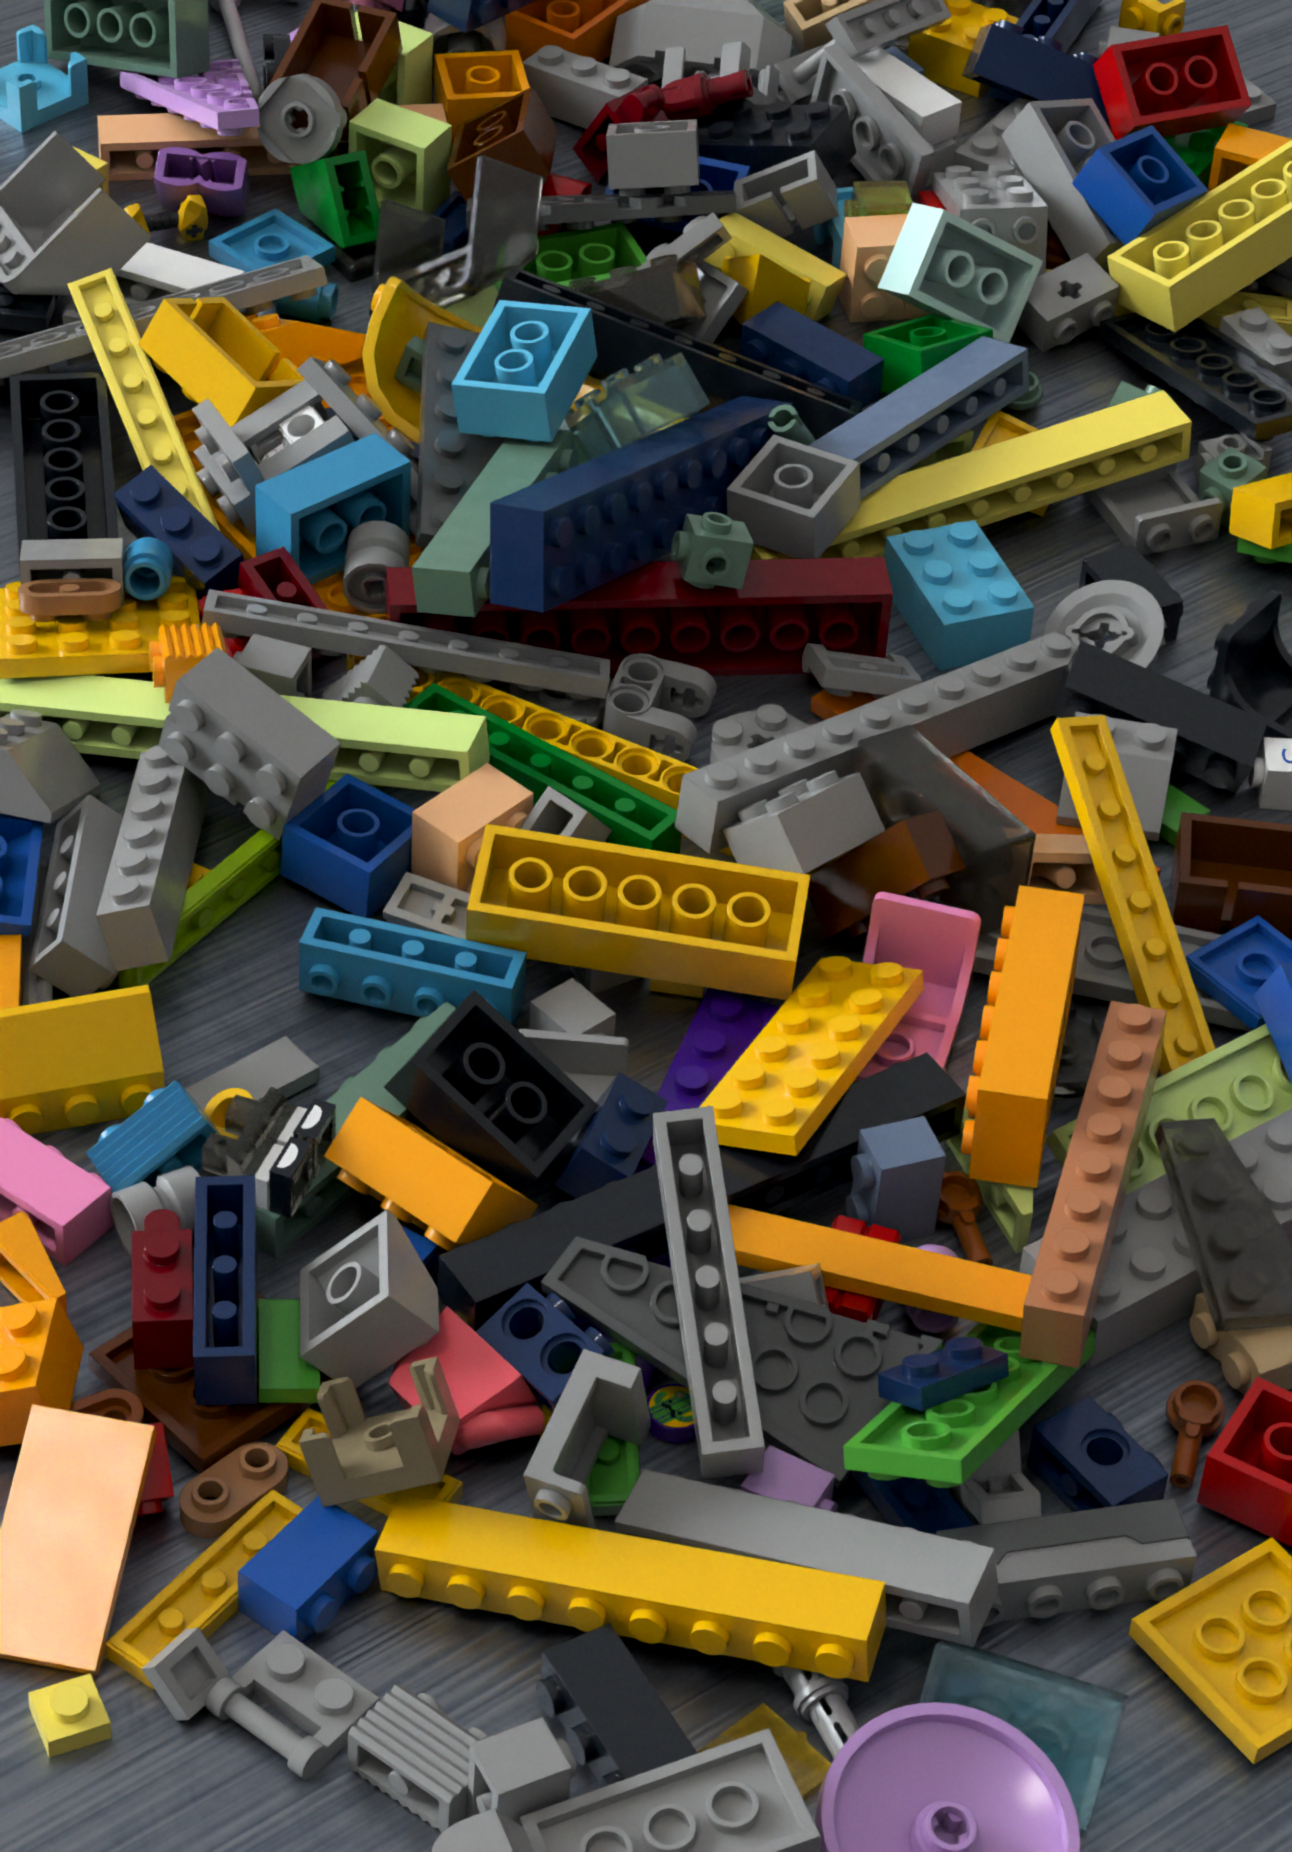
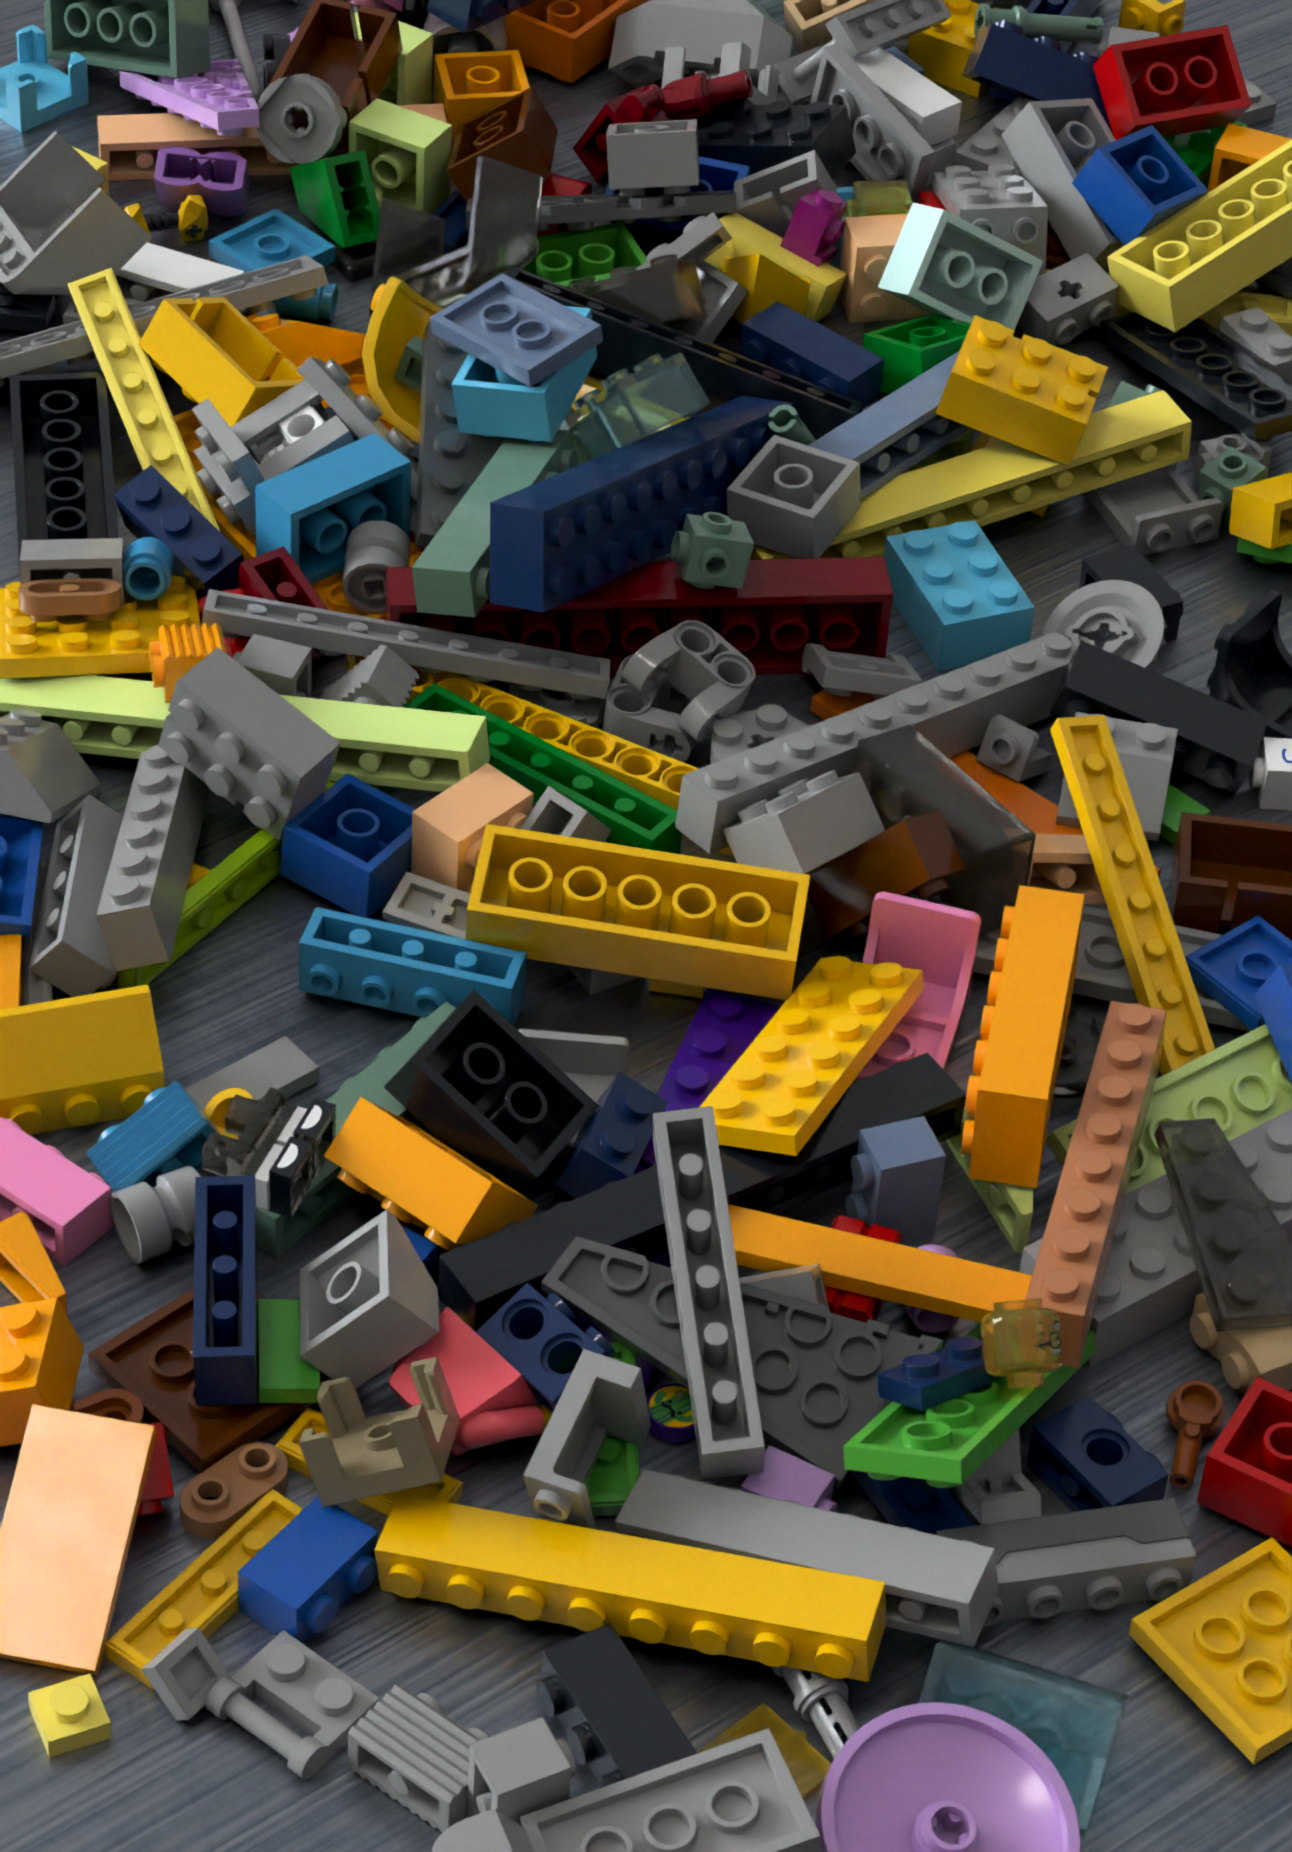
dark red brick [132,1209,194,1370] -> none
light grey brick [522,44,648,129] -> none
light grey brick [529,978,616,1036] -> none
dark orange plate [937,1171,993,1266] -> none
none -> sand blue plate [430,273,603,387]
none -> light grey piece [623,620,756,742]
none -> magenta brick [780,189,847,267]
none -> yellow piece [935,315,1108,466]
none -> sand green pin [974,3,1103,45]
none -> light grey bracket [976,715,1053,782]
none -> clear yellow head [980,1298,1063,1389]

